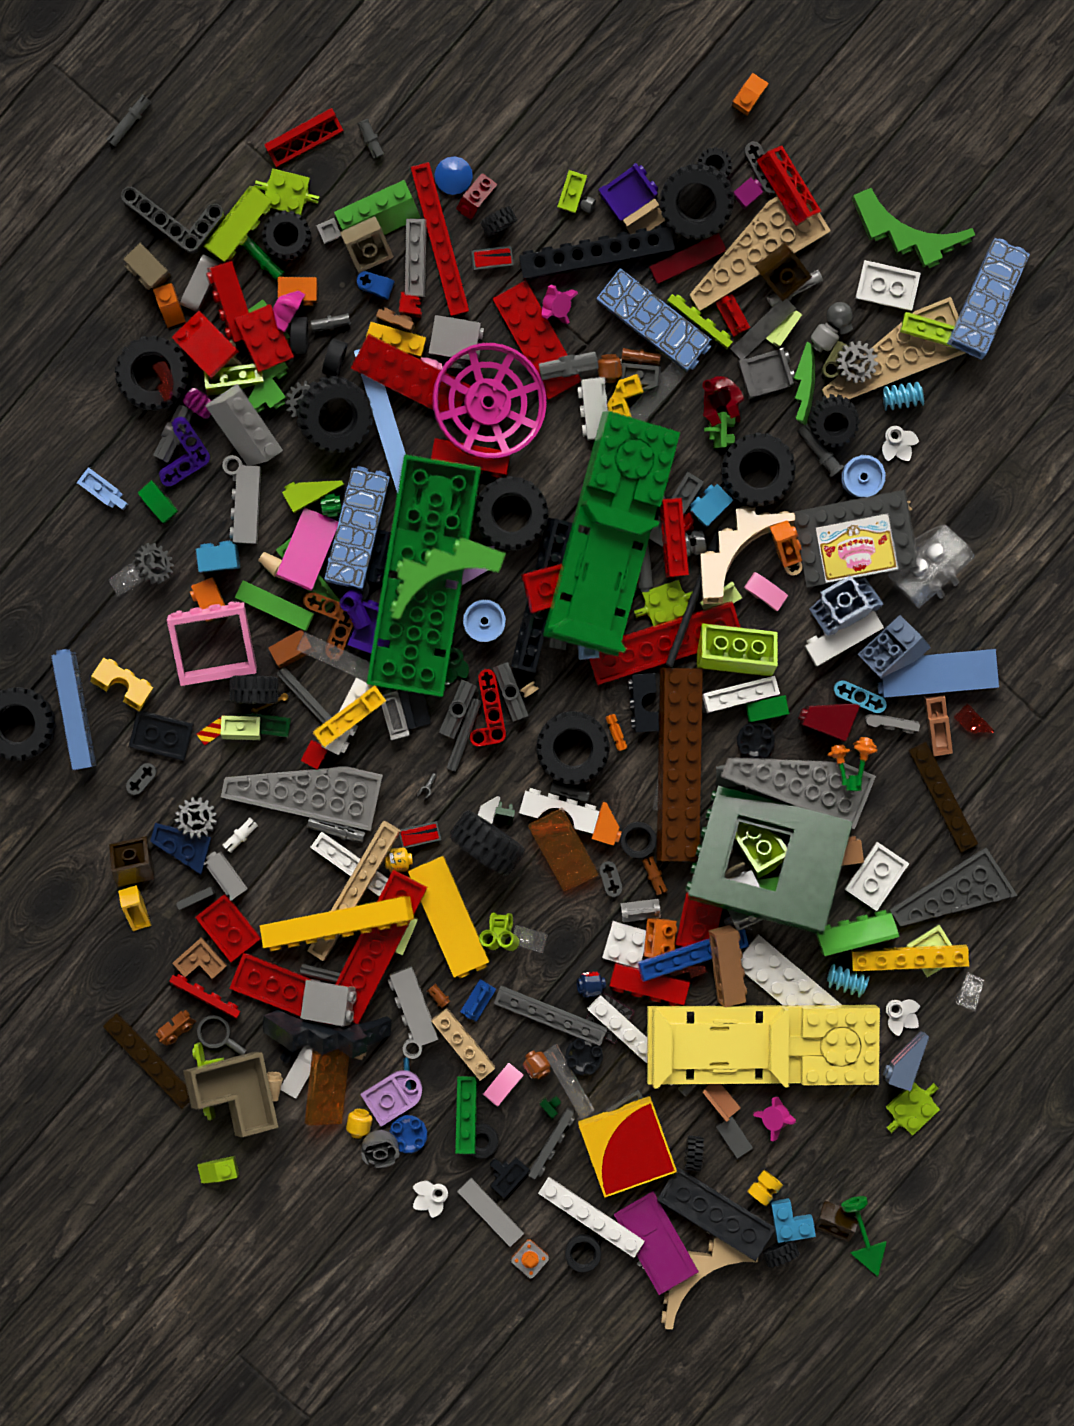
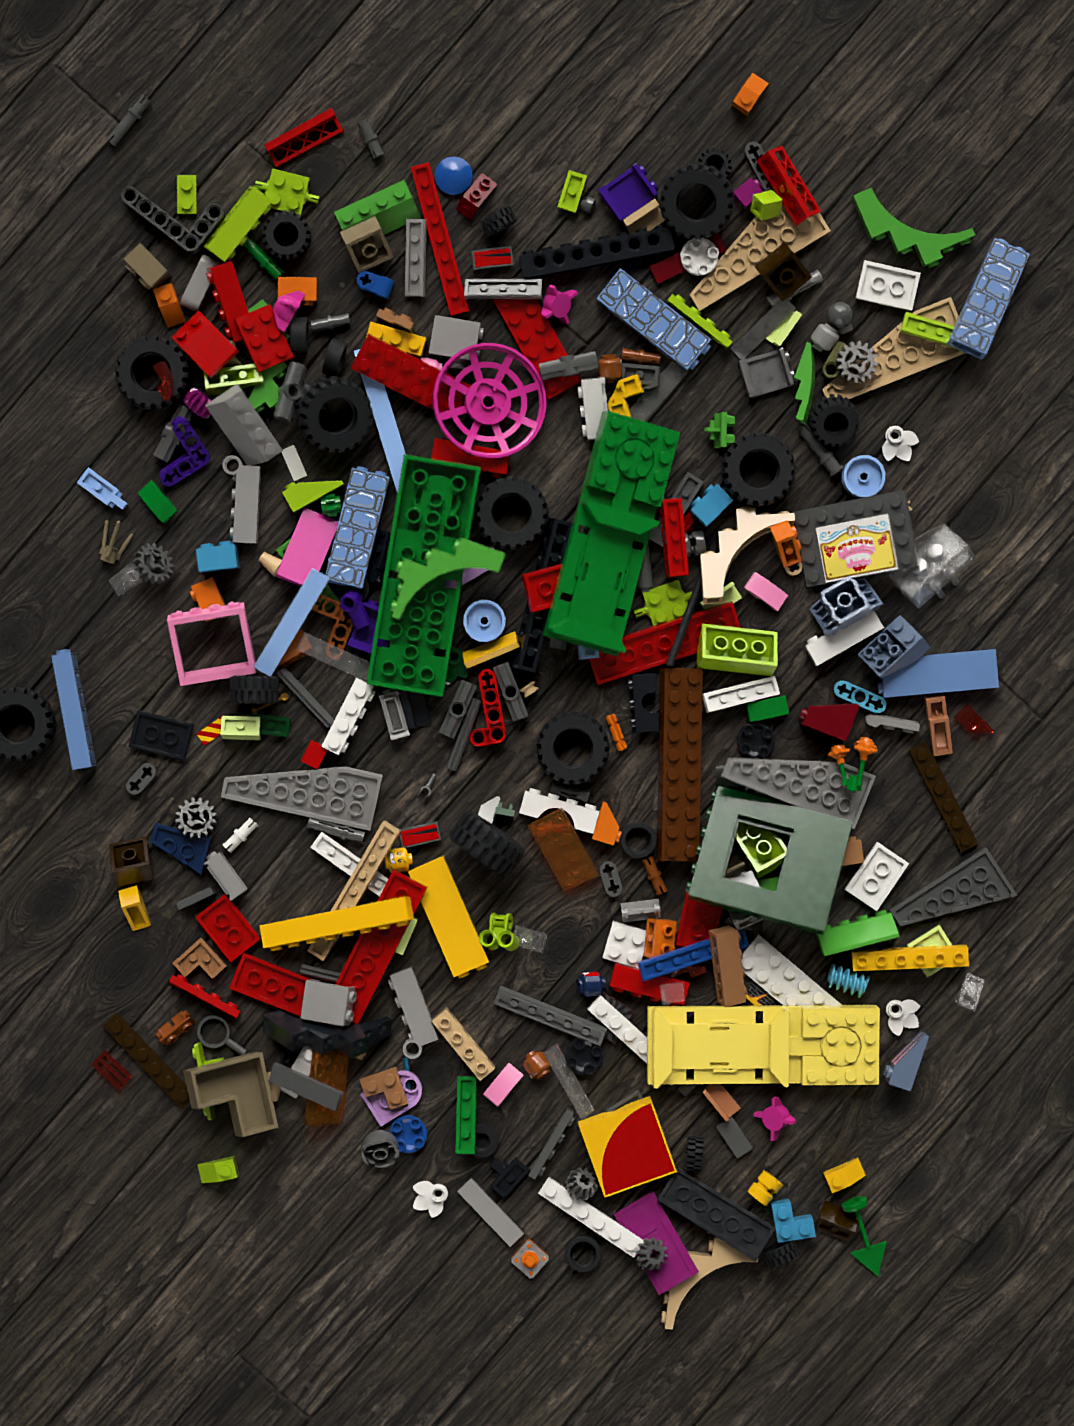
yellow arch [90,658,153,712] -> none
bright green slope [235,580,314,631] -> none
yellow slope [313,685,386,747] -> none
light grey plate [316,218,342,244] -> none
yellow head [346,1109,372,1139] -> none
red hinge [399,292,422,318] -> none
dark orange pin [426,983,450,1008] -> none
blue hinge [460,979,496,1022] -> none
dark green tile [539,1096,561,1118] -> none
dark red piece [702,376,744,427] -> none
red hinge [716,294,750,337] -> none
medium azure piece [883,382,924,410] -> none
lime plate [886,1082,940,1136] -> none
none -> clear red tile [92,1050,133,1090]
none -> dark tan plant [99,520,133,564]
none -> lime plate [177,175,197,215]
none -> light blue tile [254,568,329,676]
none -> dark grey tile [268,1062,343,1111]
none -> dark grey piece [273,362,306,422]
none -> white sticker [282,445,307,481]
none -> medium nougat plate [359,1067,409,1110]
none -> yellow tile [463,631,520,668]
none -> tile [464,279,542,299]
none -> dark grey gear [565,1167,598,1201]
none -> dark grey gear [635,1237,668,1271]
none -> clear panel [660,982,685,1005]
none -> white dish [680,237,719,276]
none -> sticker [745,982,775,1006]
none -> lime panel [750,190,783,221]
none -> yellow slope [823,1158,866,1193]

